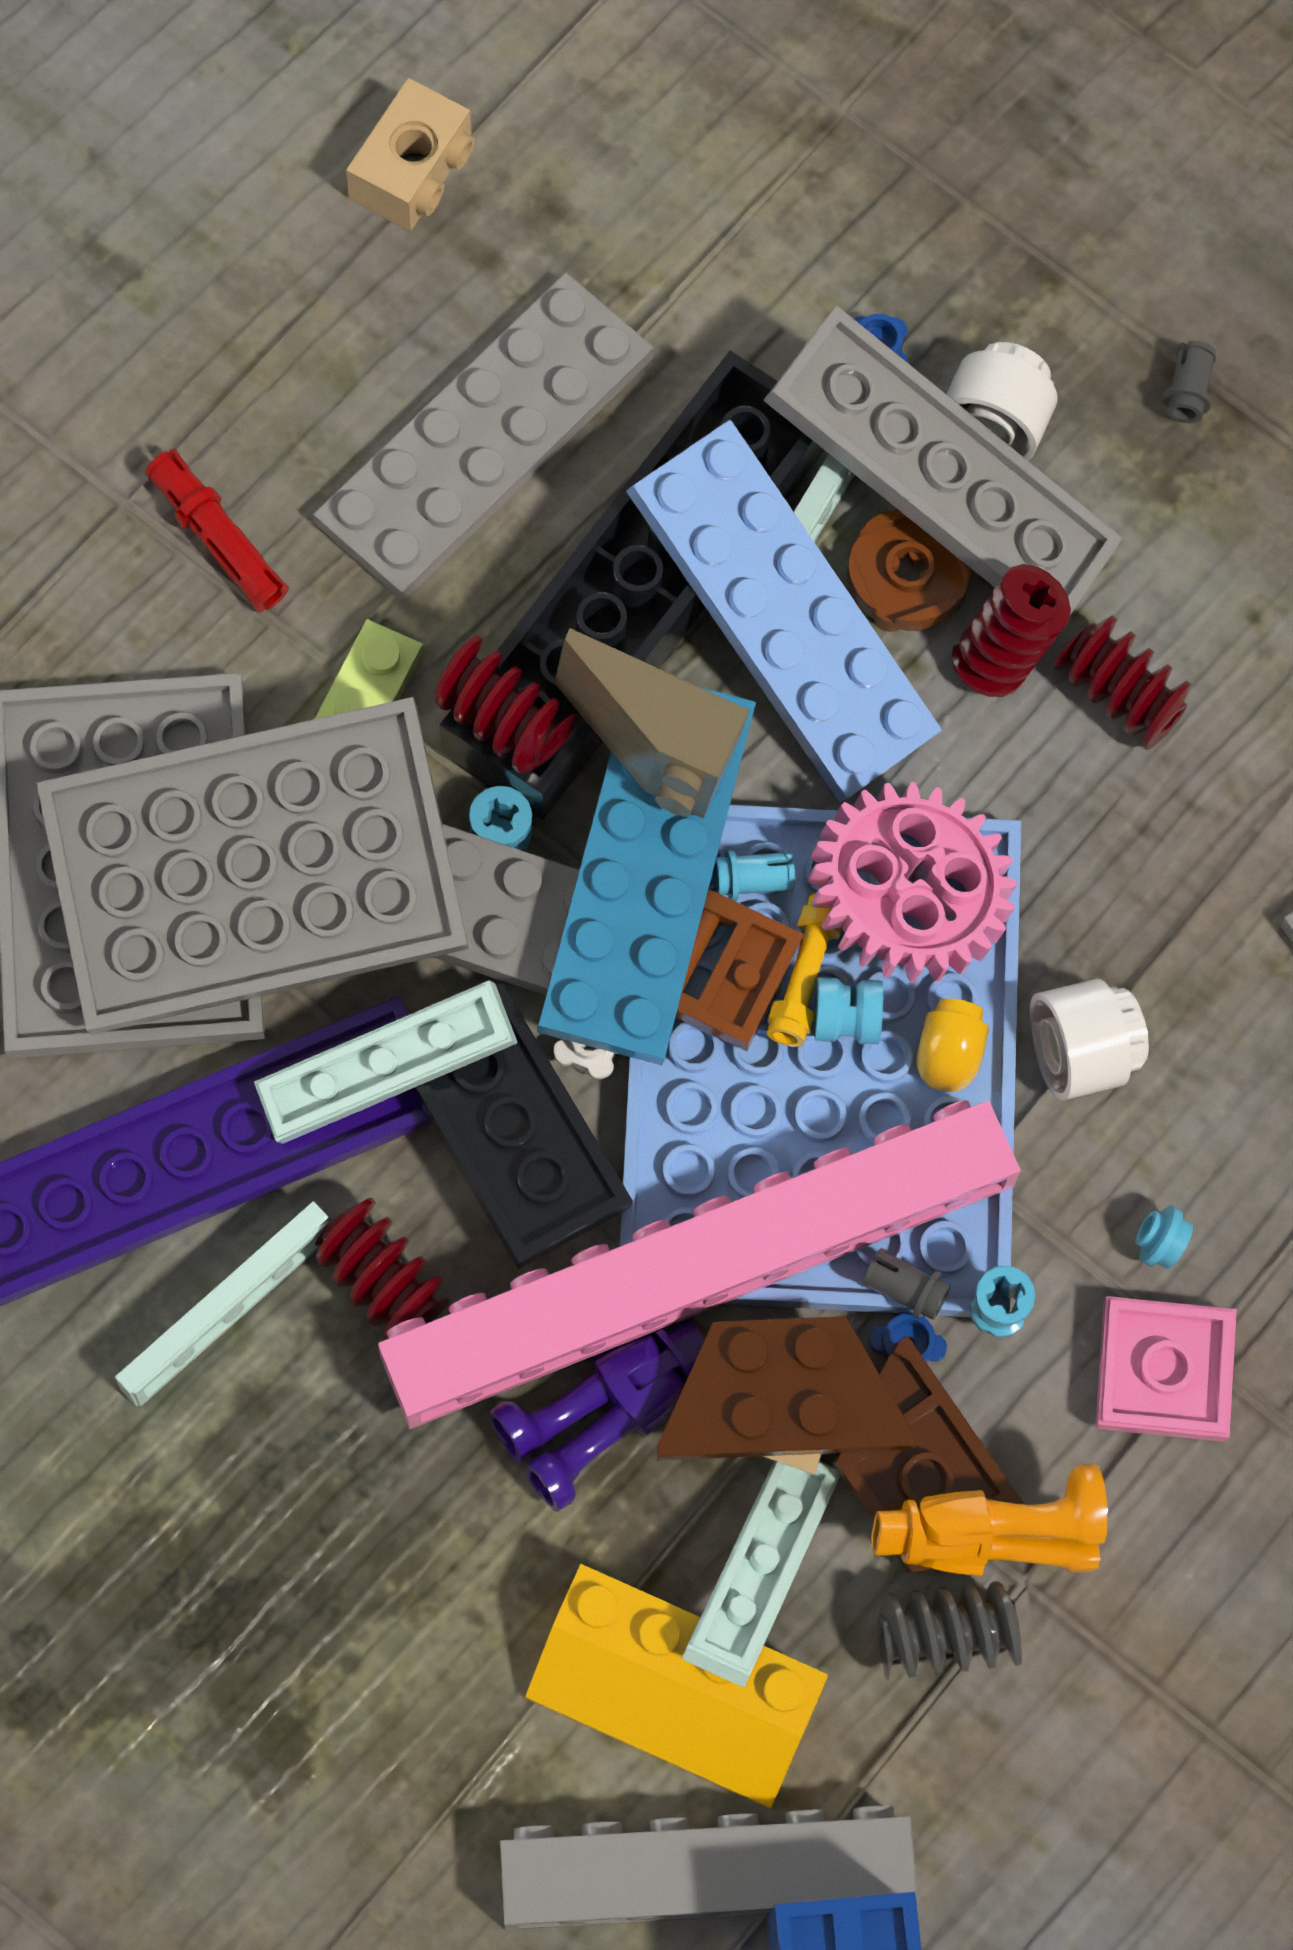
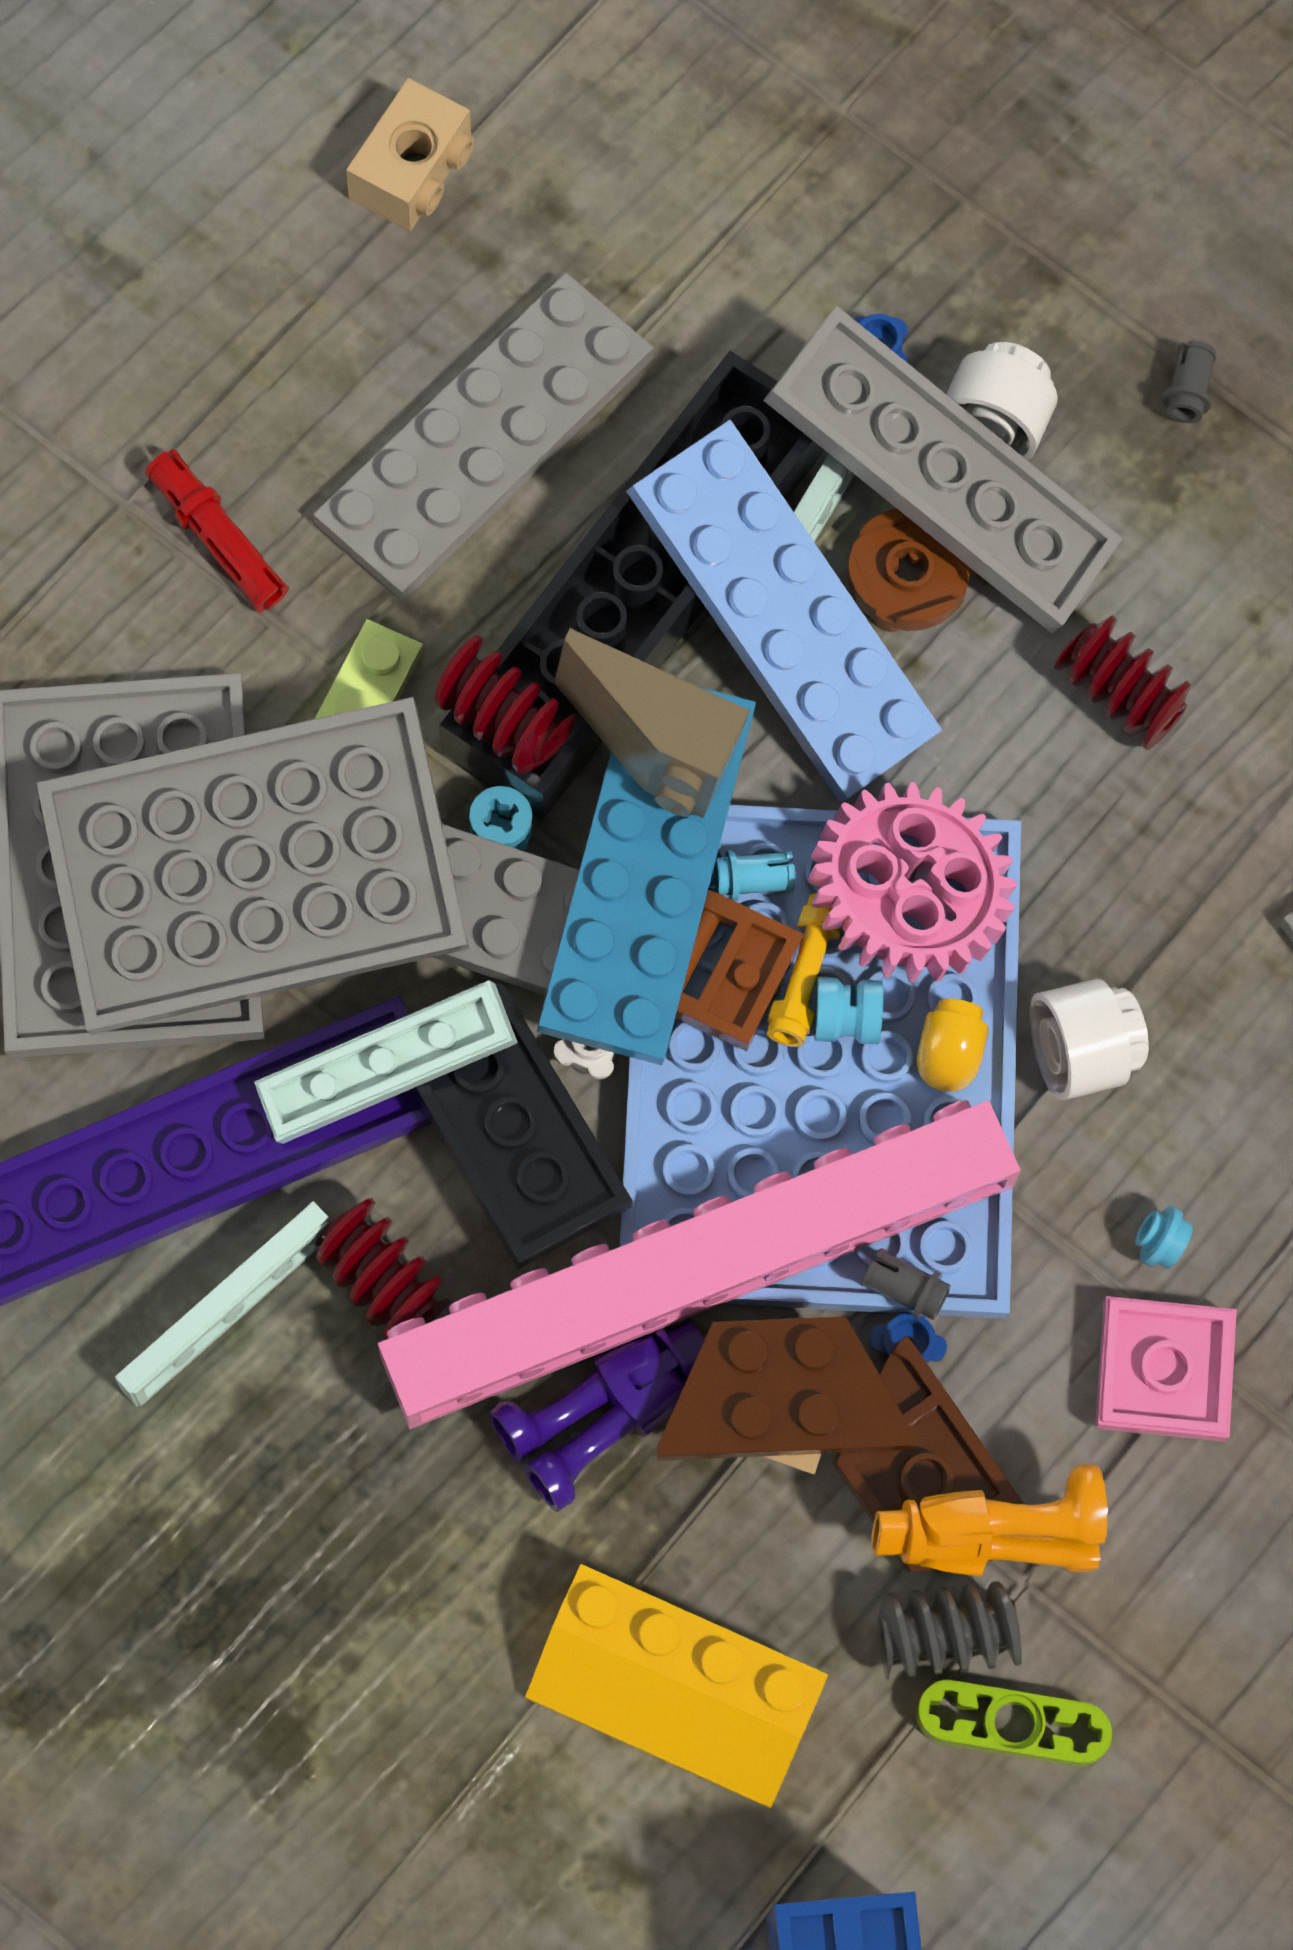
light grey brick [500,1806,917,1930] -> none
light aqua tile [682,1461,840,1688] -> none
dark red piece [951,564,1071,697] -> none
medium azure bush [970,1265,1036,1338] -> none
none -> lime beam [916,1680,1112,1767]

